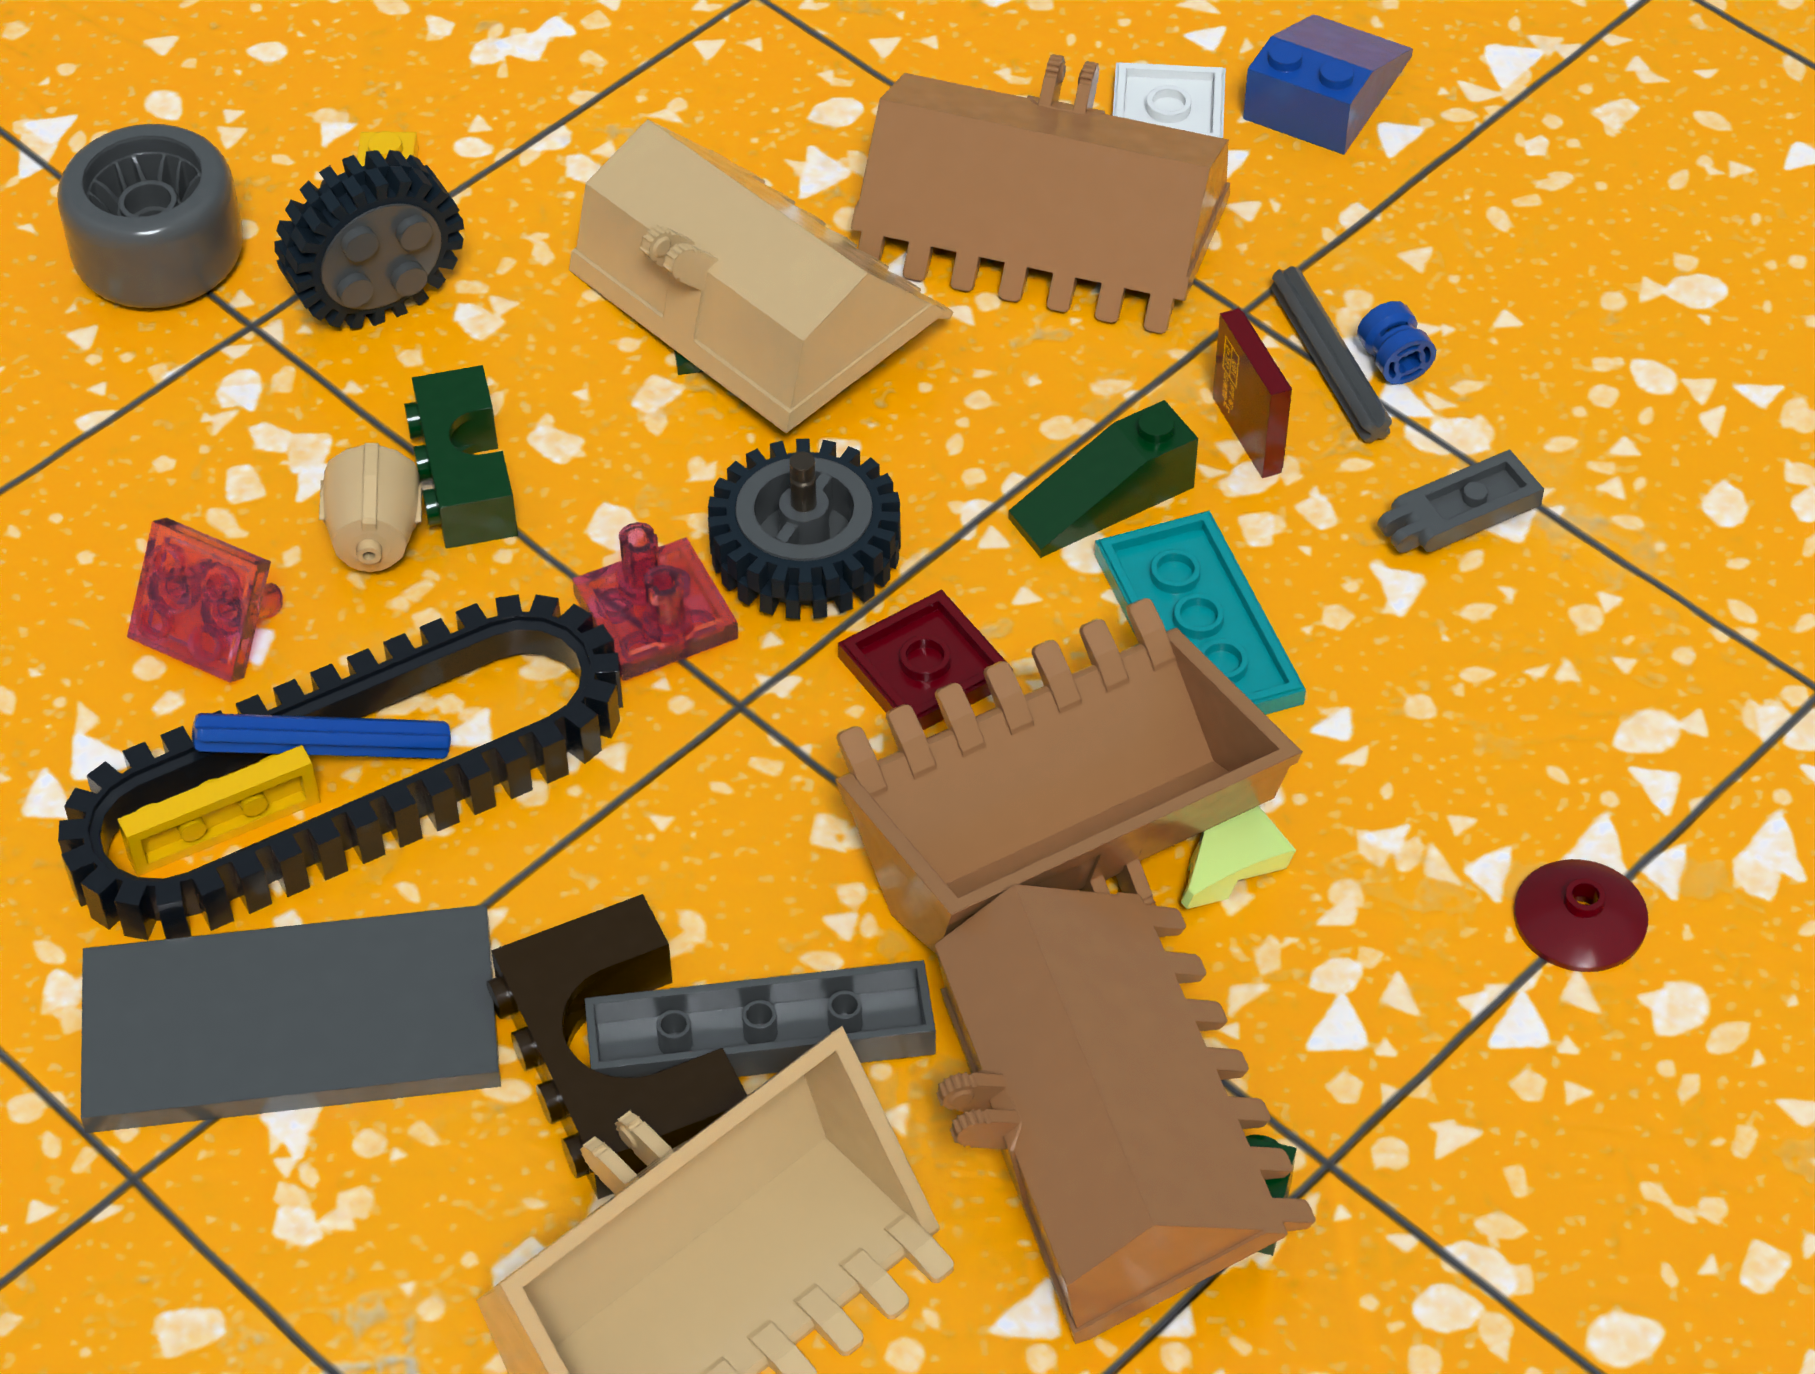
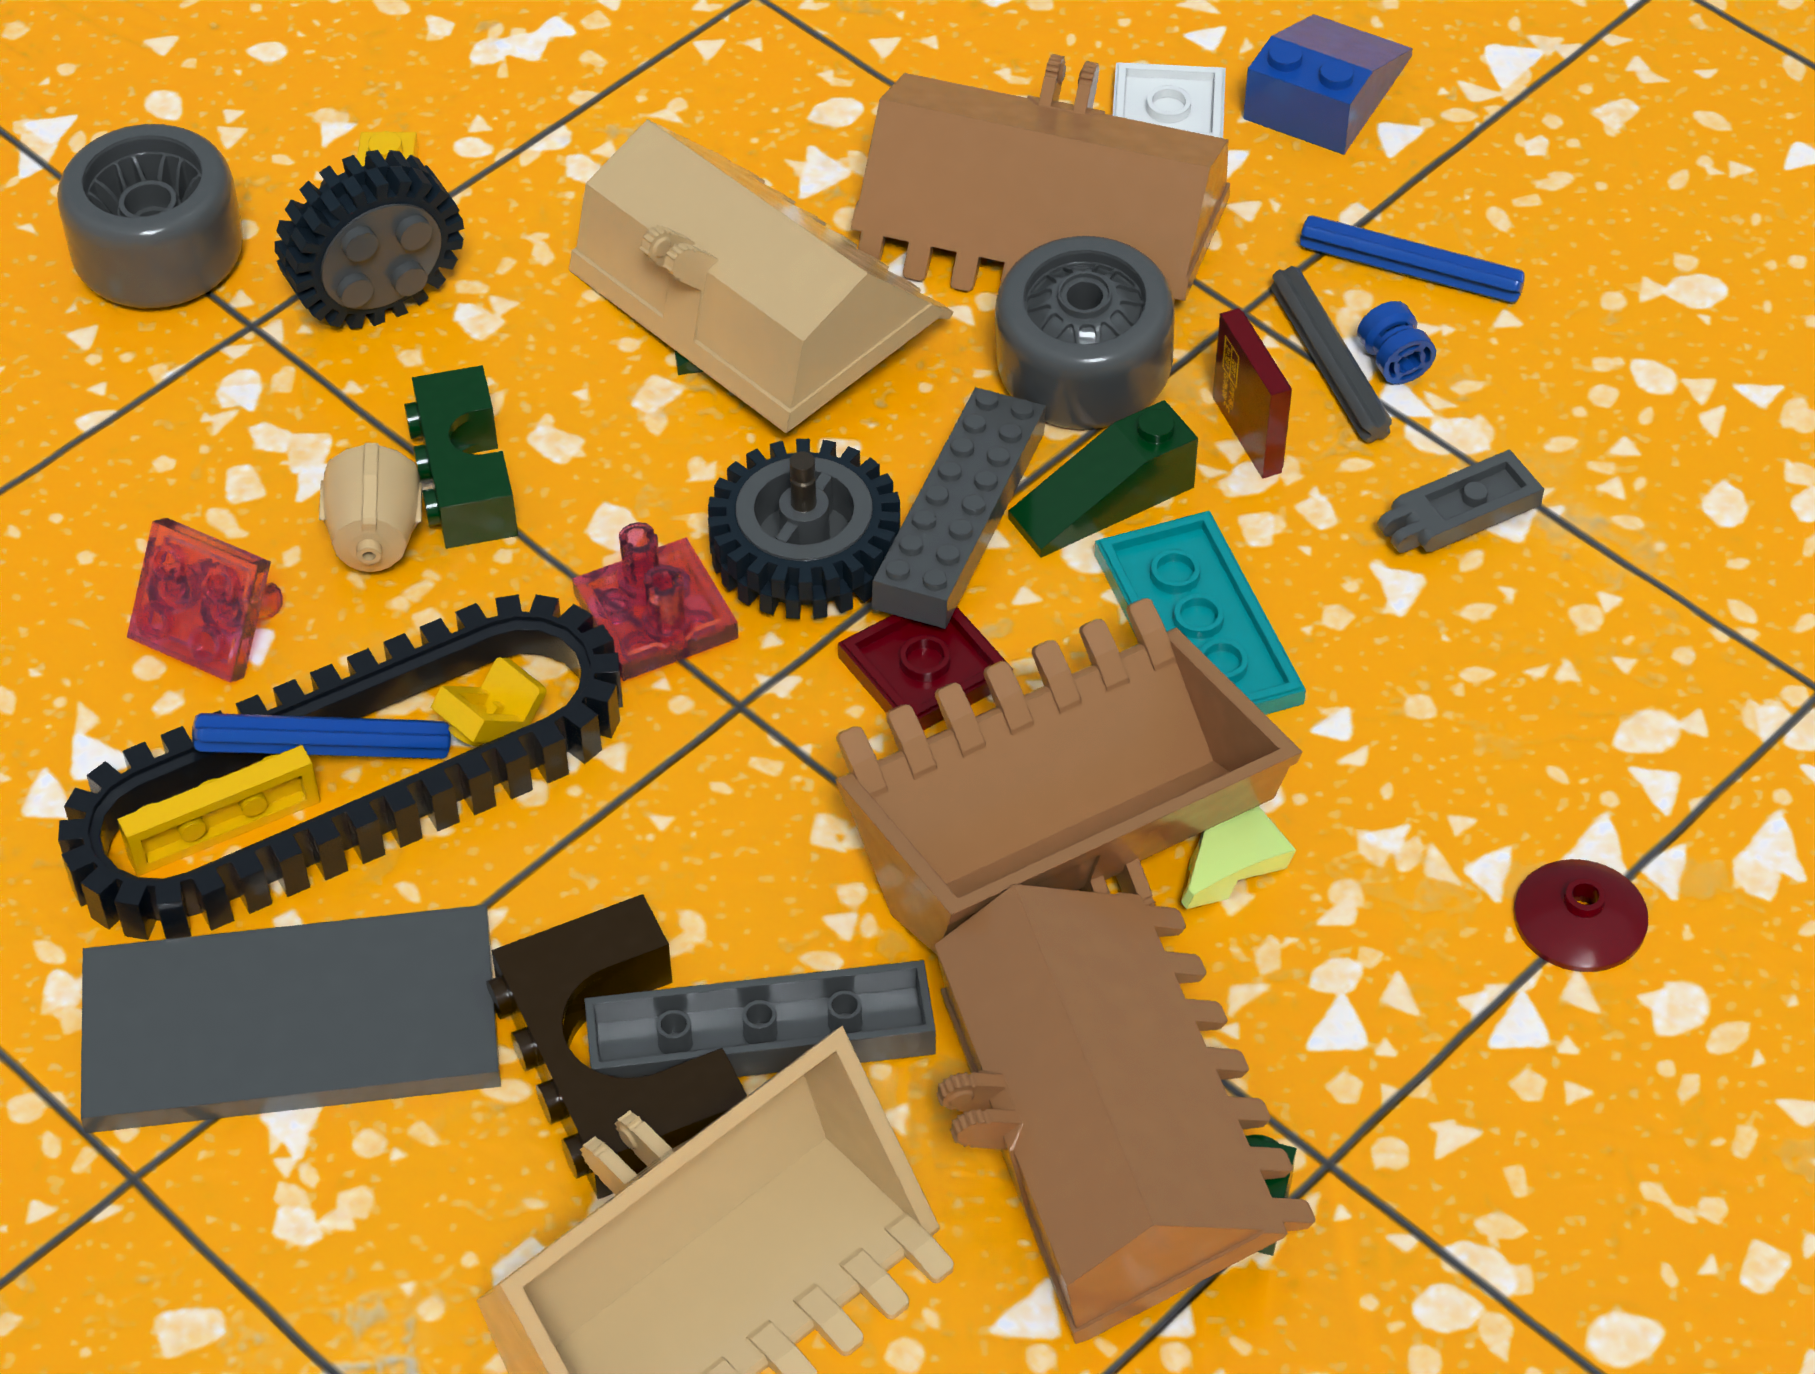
none -> yellow bracket [430,657,547,747]
none -> dark grey piece [872,387,1046,629]
none -> dark grey wheel [995,236,1175,430]
none -> blue axle [1300,215,1525,303]

